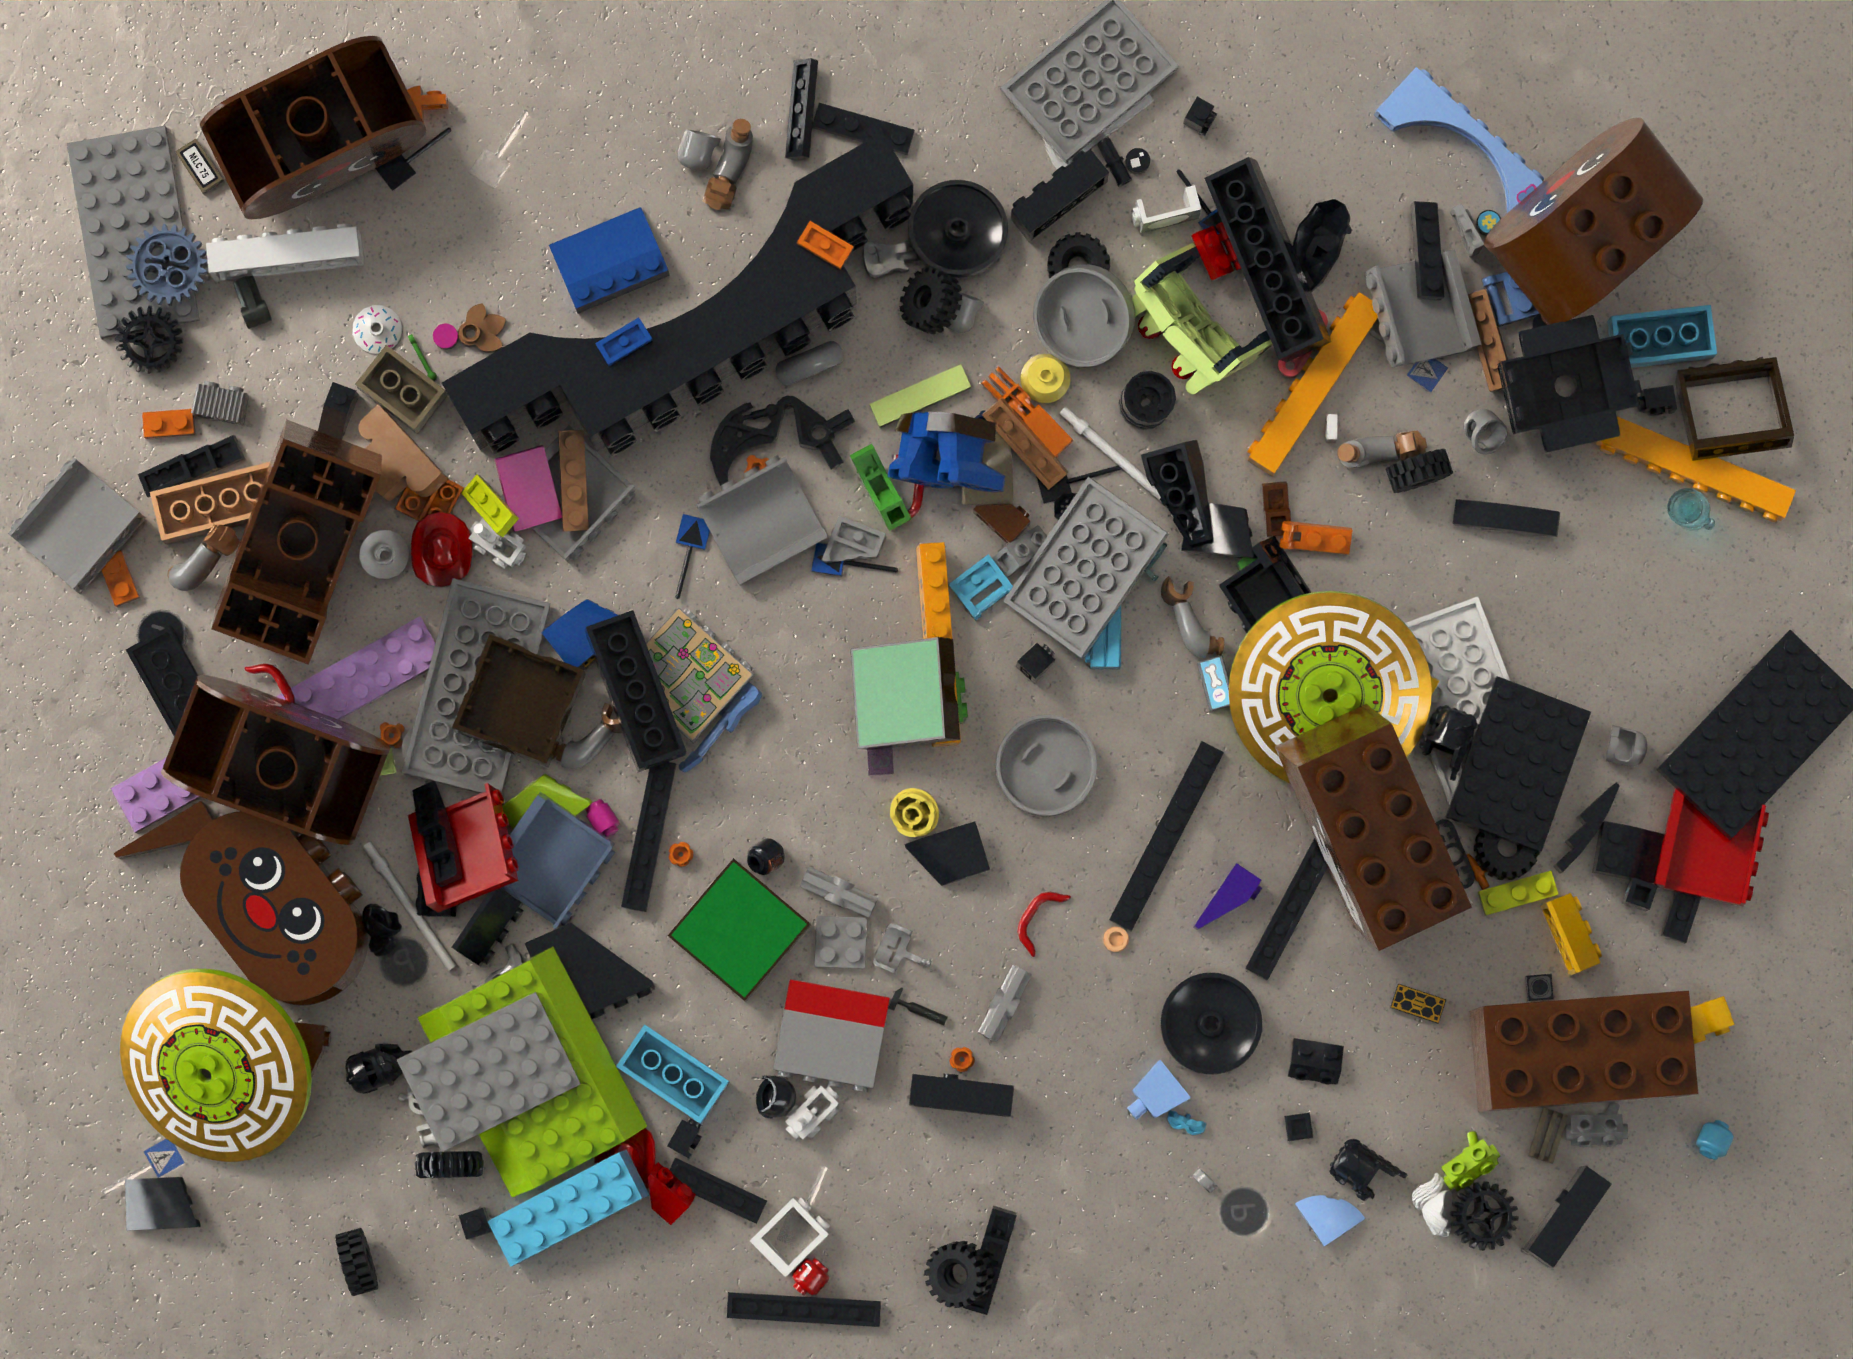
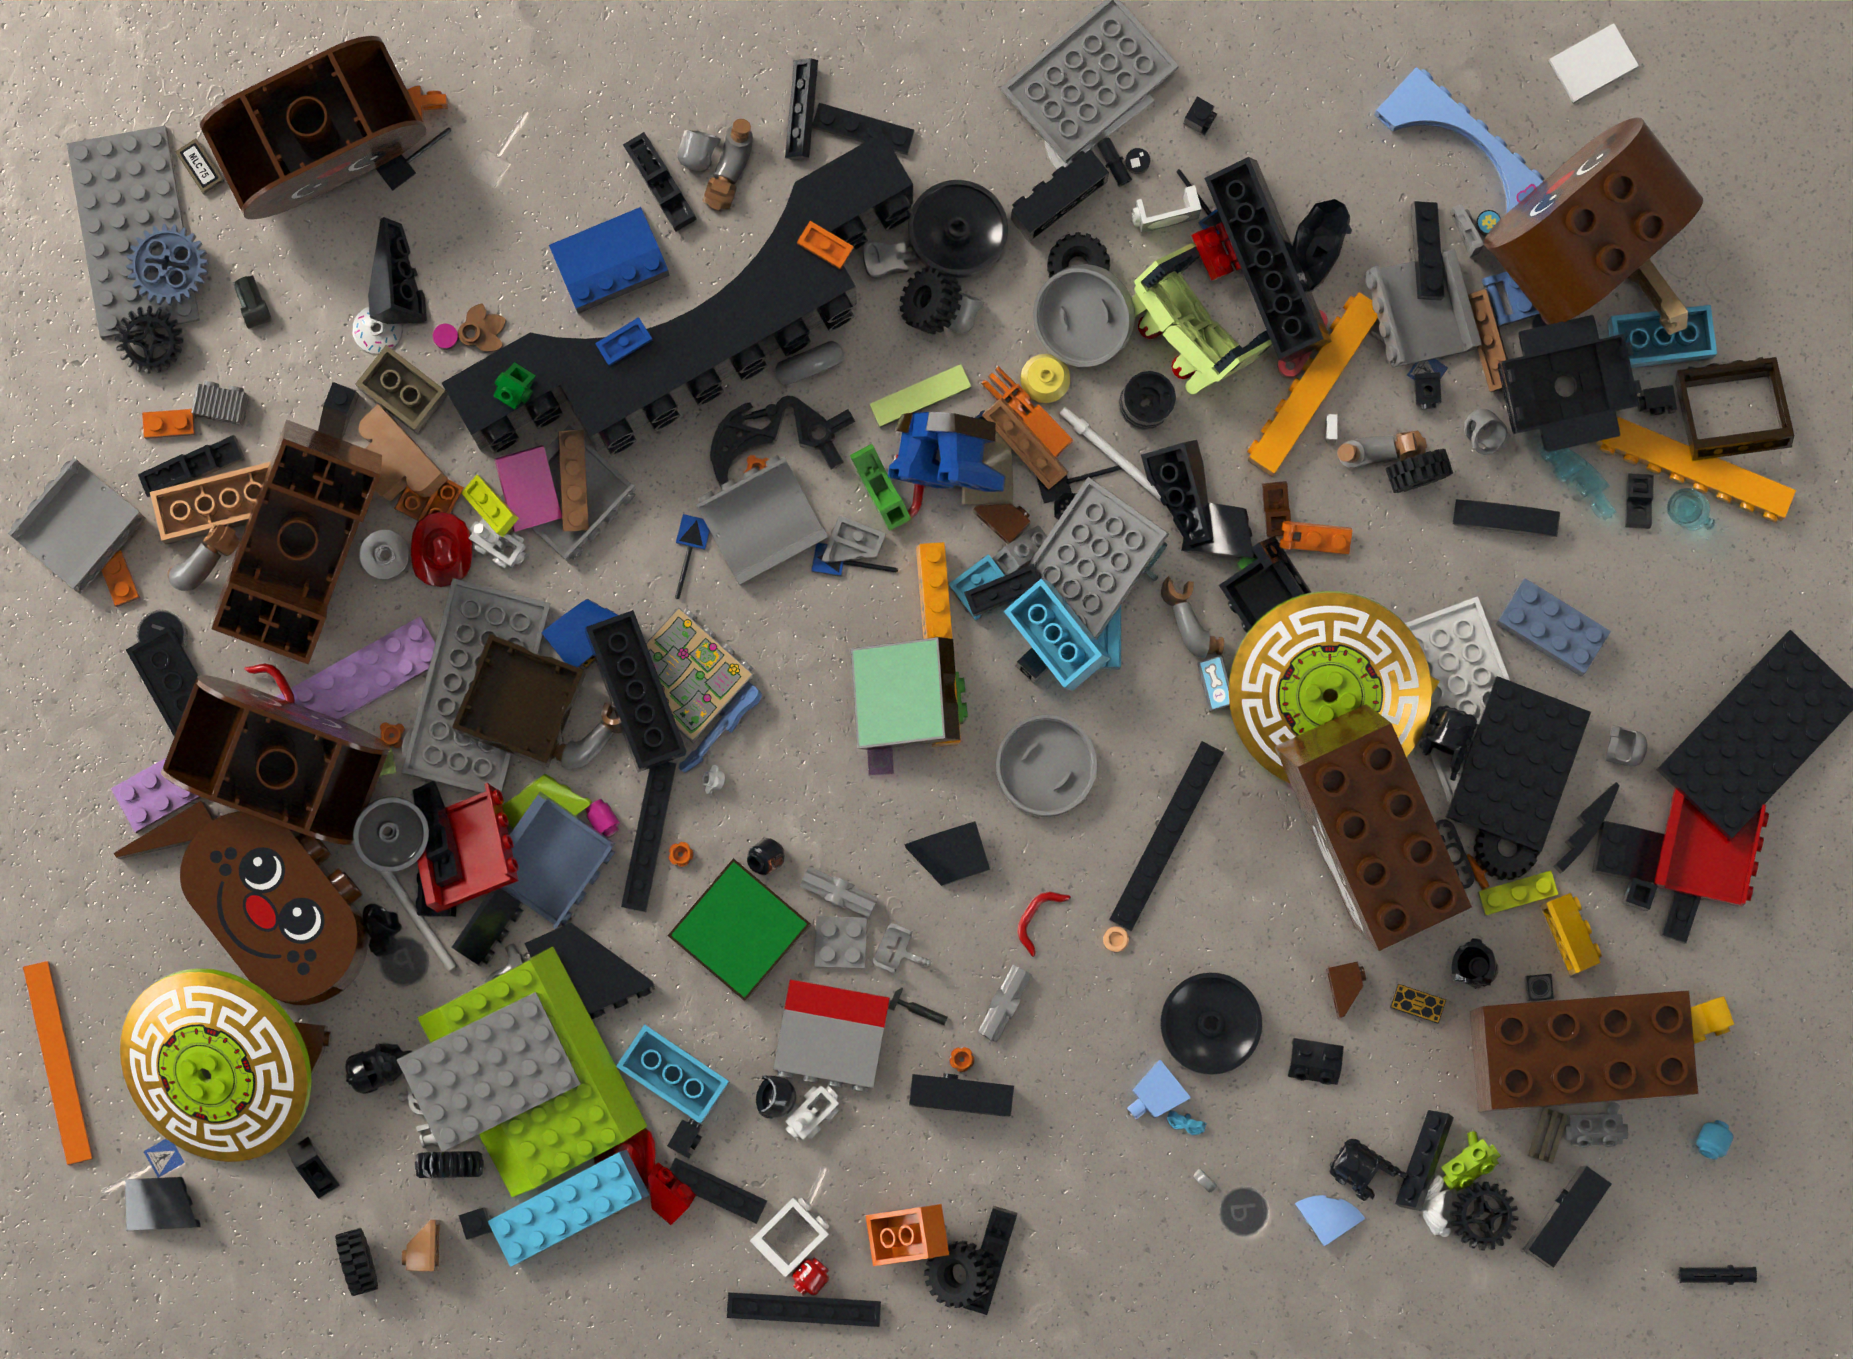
white brick [206,224,364,282] -> none
bright green hinge [408,334,437,381] -> none
light yellow cone [890,788,939,837] -> none
dark purple slope [1193,863,1262,930] -> none
black plate [1245,837,1328,980] -> none
black tile [1284,1113,1313,1141] -> none
none -> orange tile [23,961,93,1165]
none -> black slope [287,1136,340,1199]
none -> dark grey dish [352,796,429,872]
none -> black wedge [368,217,427,324]
none -> medium nougat slope [402,1220,440,1271]
none -> green brick [493,362,536,409]
none -> black slope [623,132,697,232]
none -> white plate [702,765,725,794]
none -> orange brick [865,1204,949,1266]
none -> black tile [964,564,1040,617]
none -> medium azure brick [1004,578,1111,691]
none -> reddish brown slope [1326,961,1366,1019]
none -> black plate [1395,1110,1454,1211]
none -> black brick [1414,372,1441,409]
none -> black helmet [1451,938,1498,989]
none -> sand blue brick [1495,578,1611,677]
none -> clear light blue slope [1538,441,1616,520]
none -> white tile [1549,23,1639,103]
none -> black slope [1625,473,1654,529]
none -> tan piece [1628,259,1688,335]
none -> black pin [1678,1265,1757,1285]

